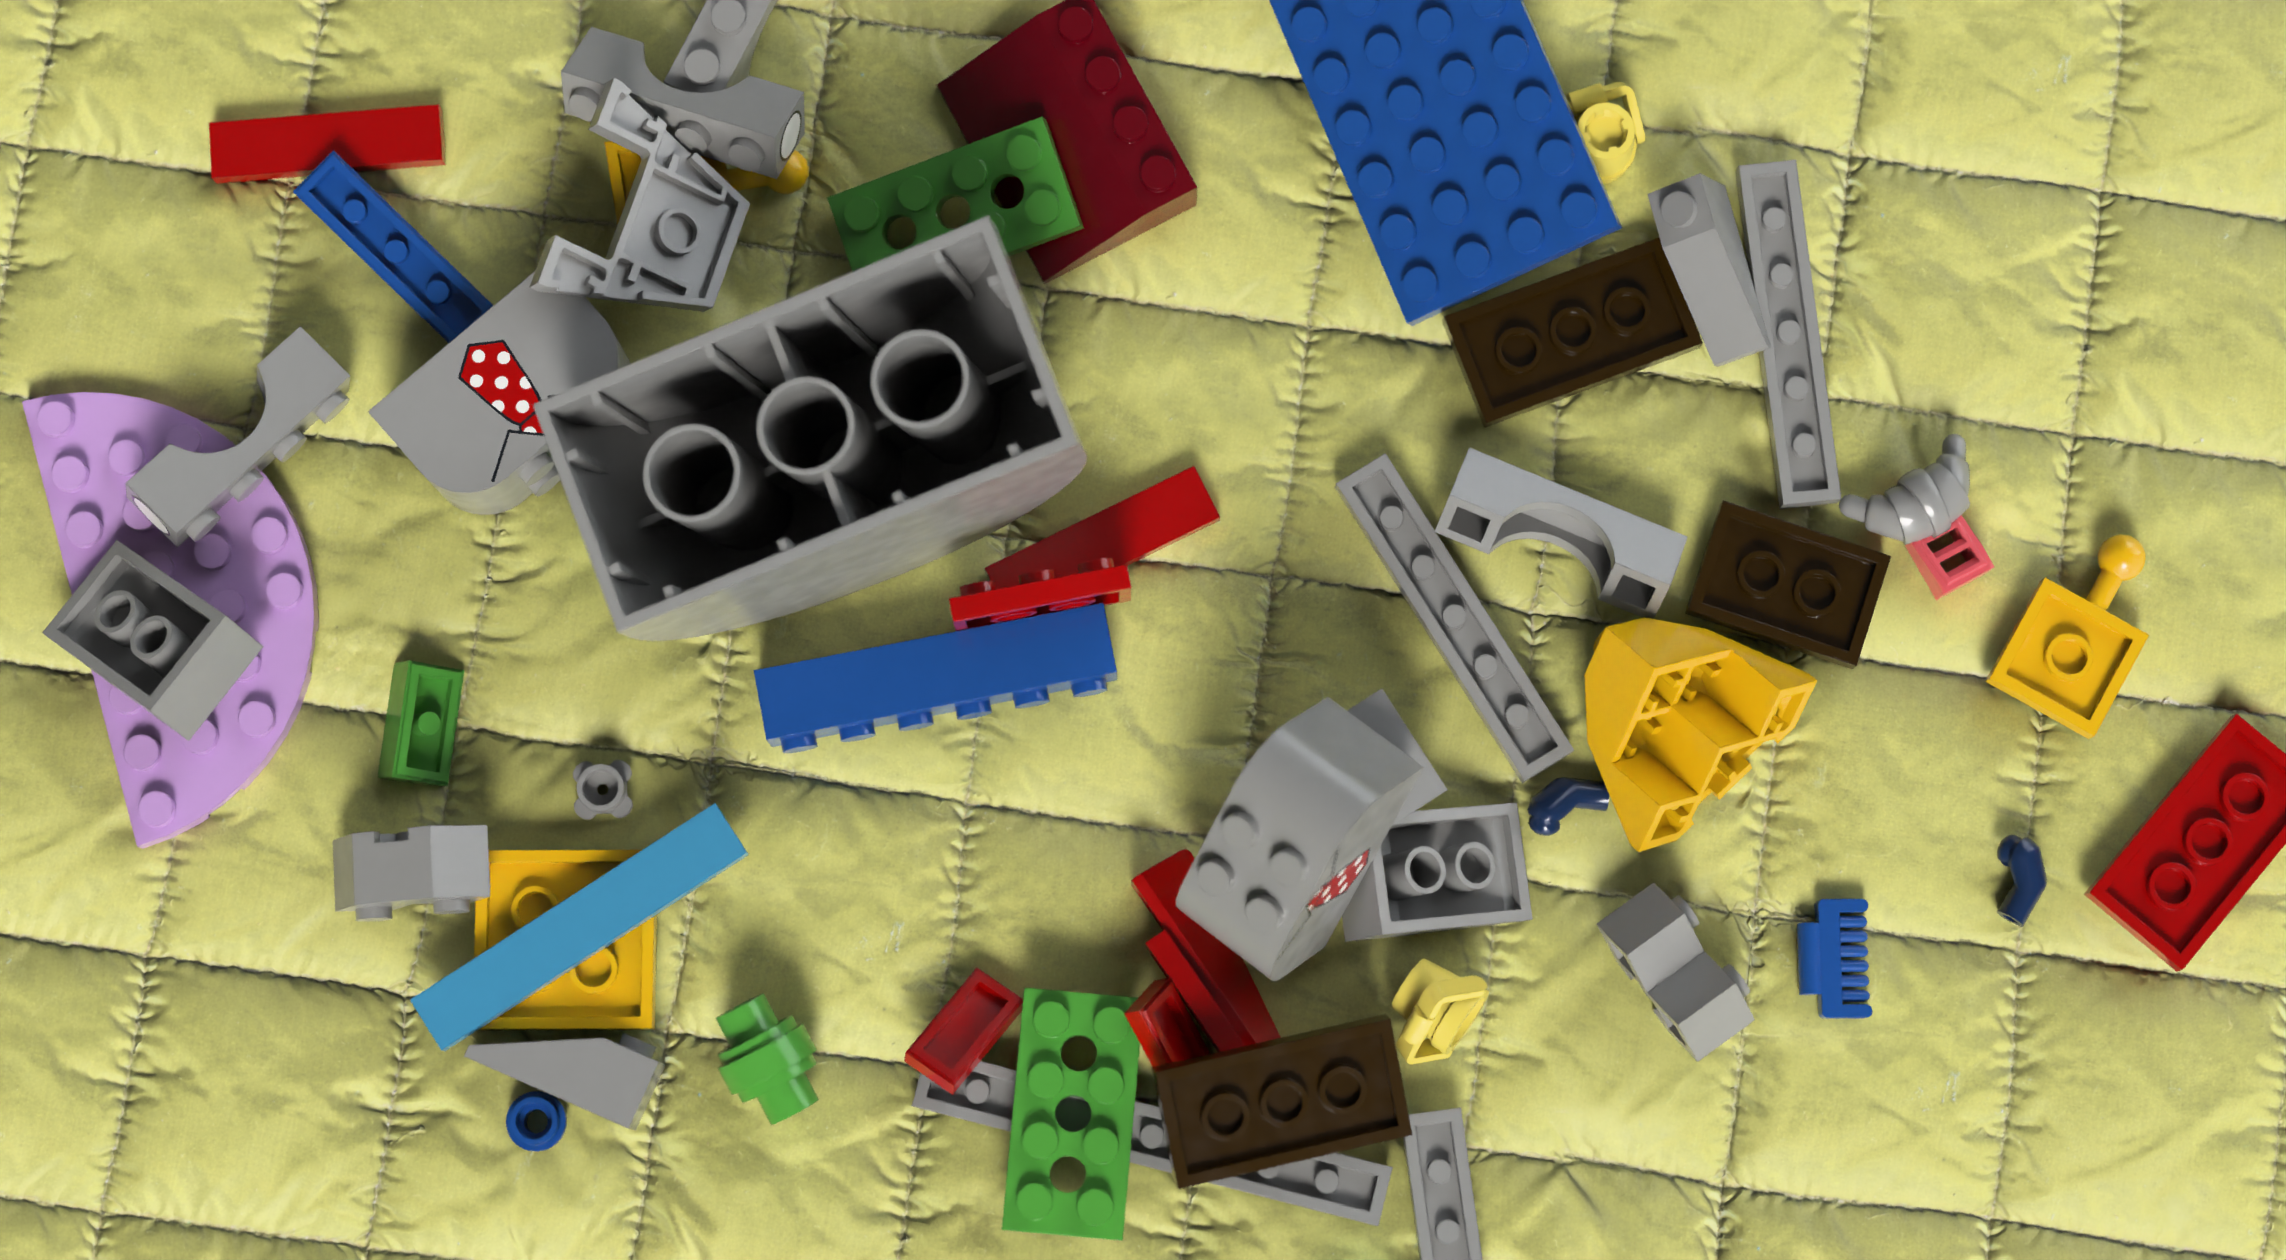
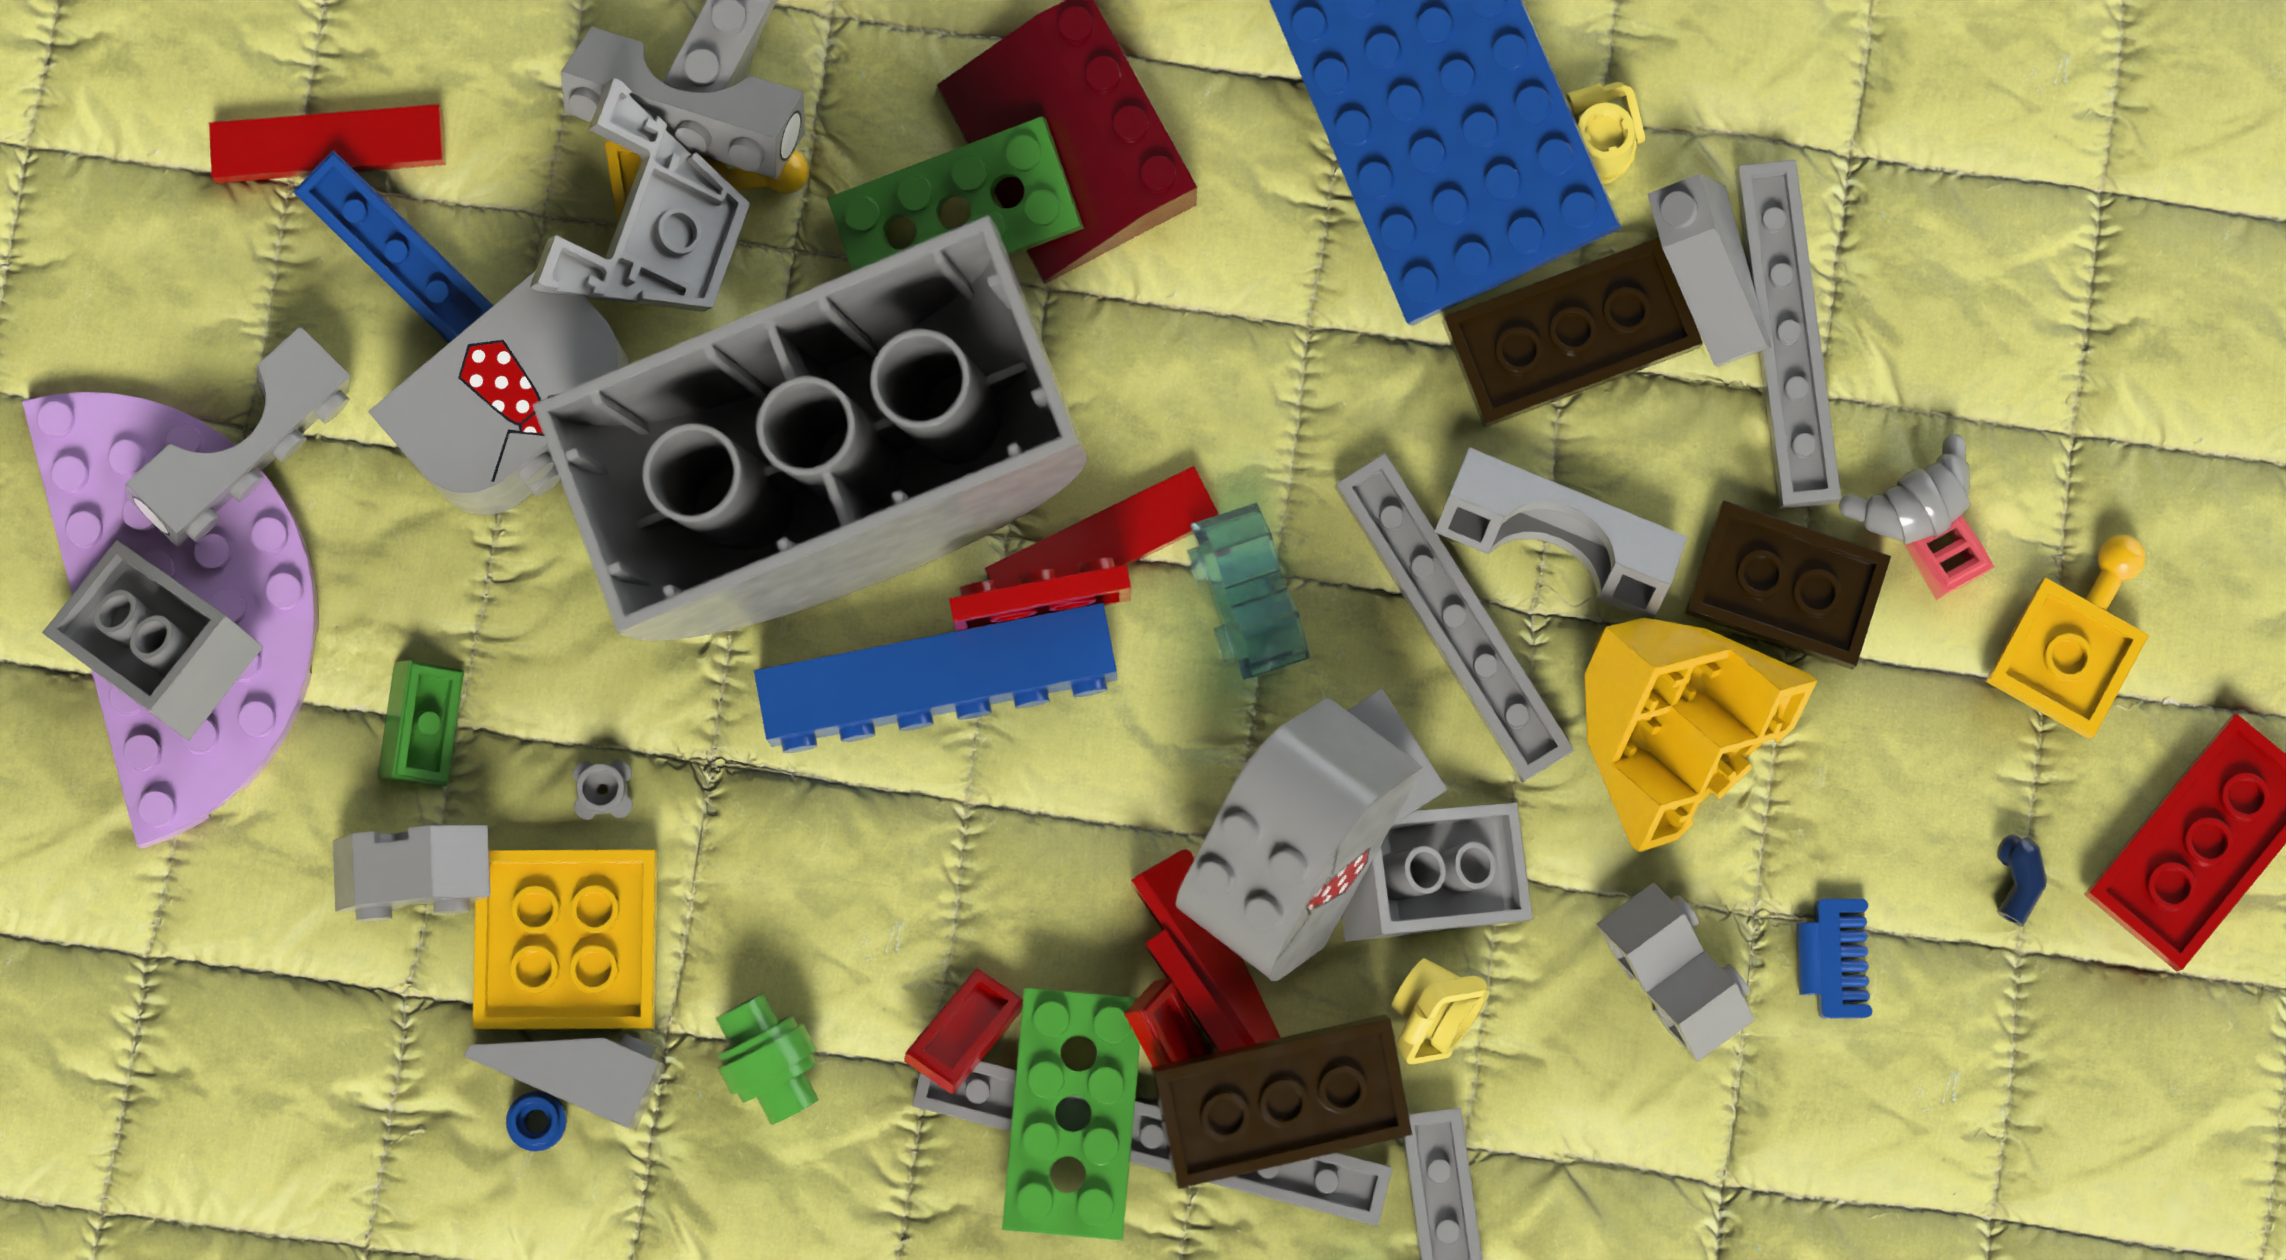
dark azure tile [410,803,749,1051] -> none
dark blue arm [1527,777,1609,836] -> none
none -> clear light blue brick [1186,502,1310,680]

